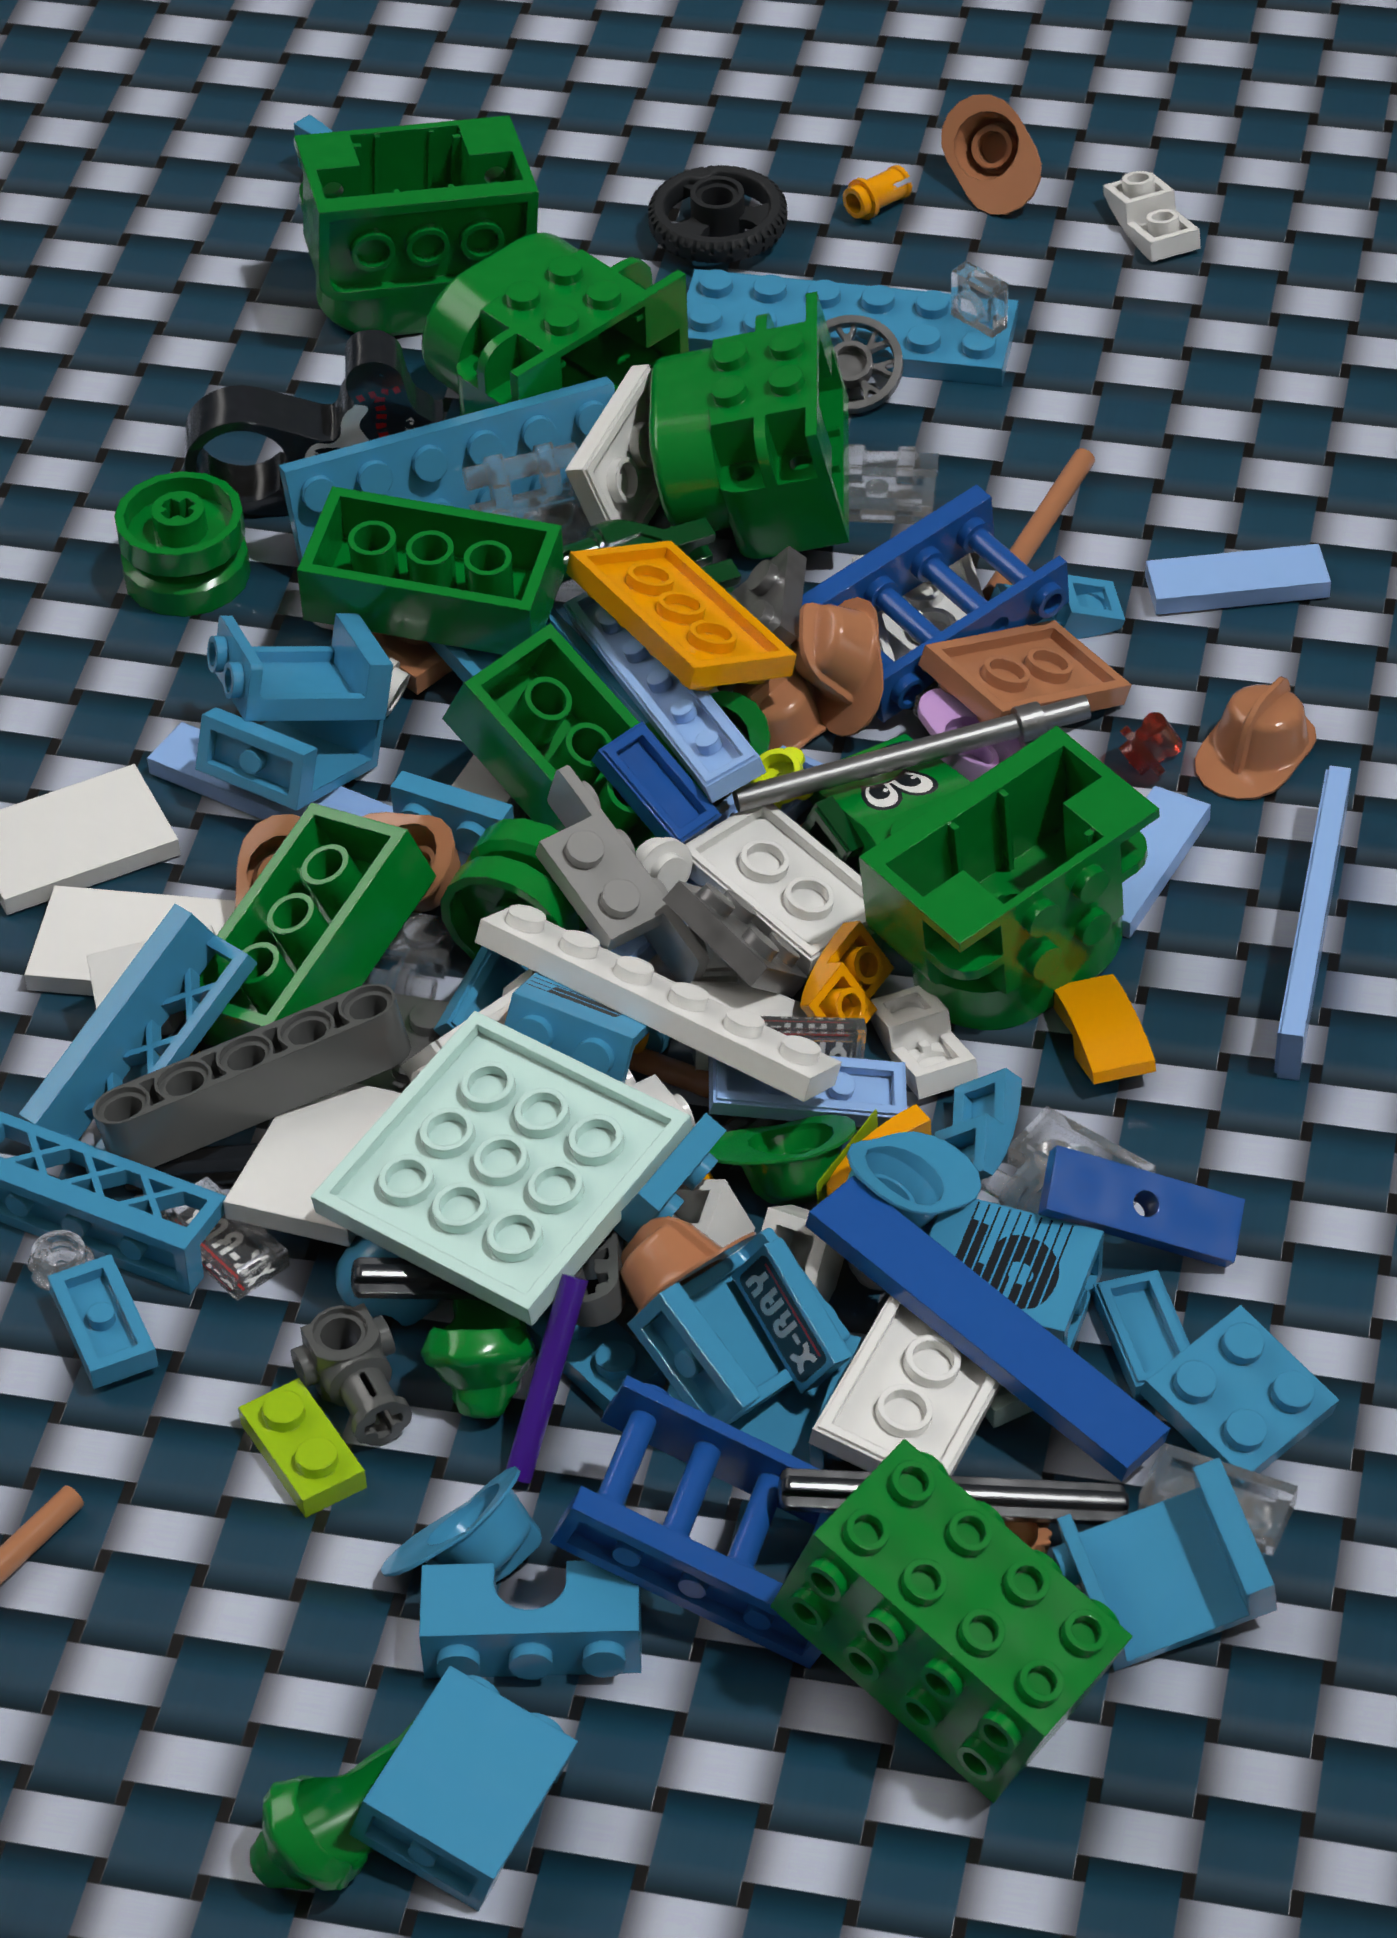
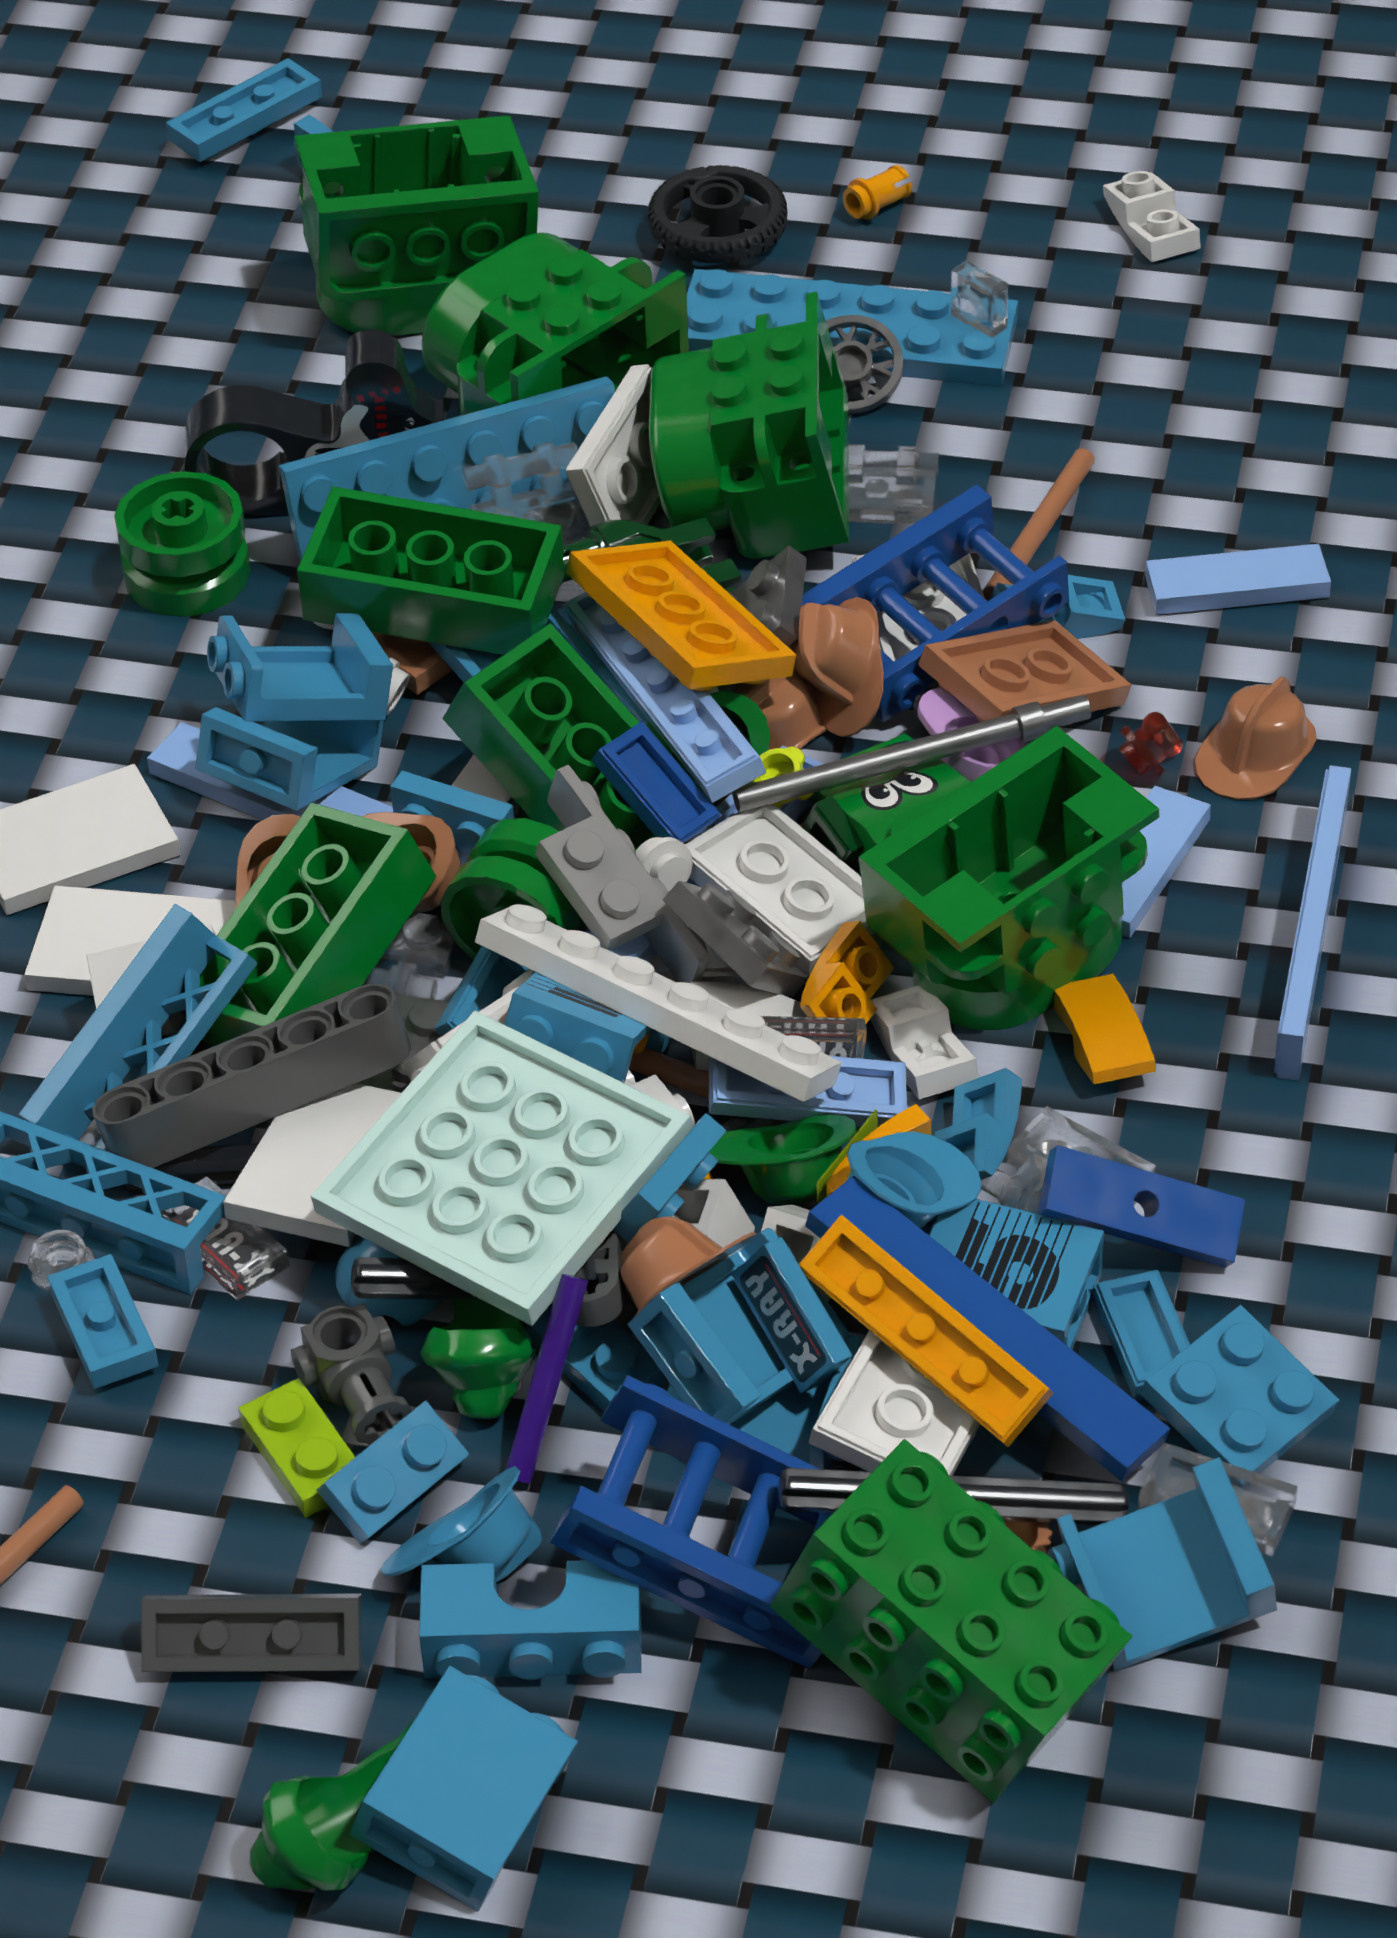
nougat piece [941,94,1042,215] -> none
none -> dark grey plate [141,1594,362,1672]
none -> dark azure plate [166,58,322,162]
none -> dark azure plate [316,1400,470,1545]
none -> light orange tile [799,1215,1054,1447]

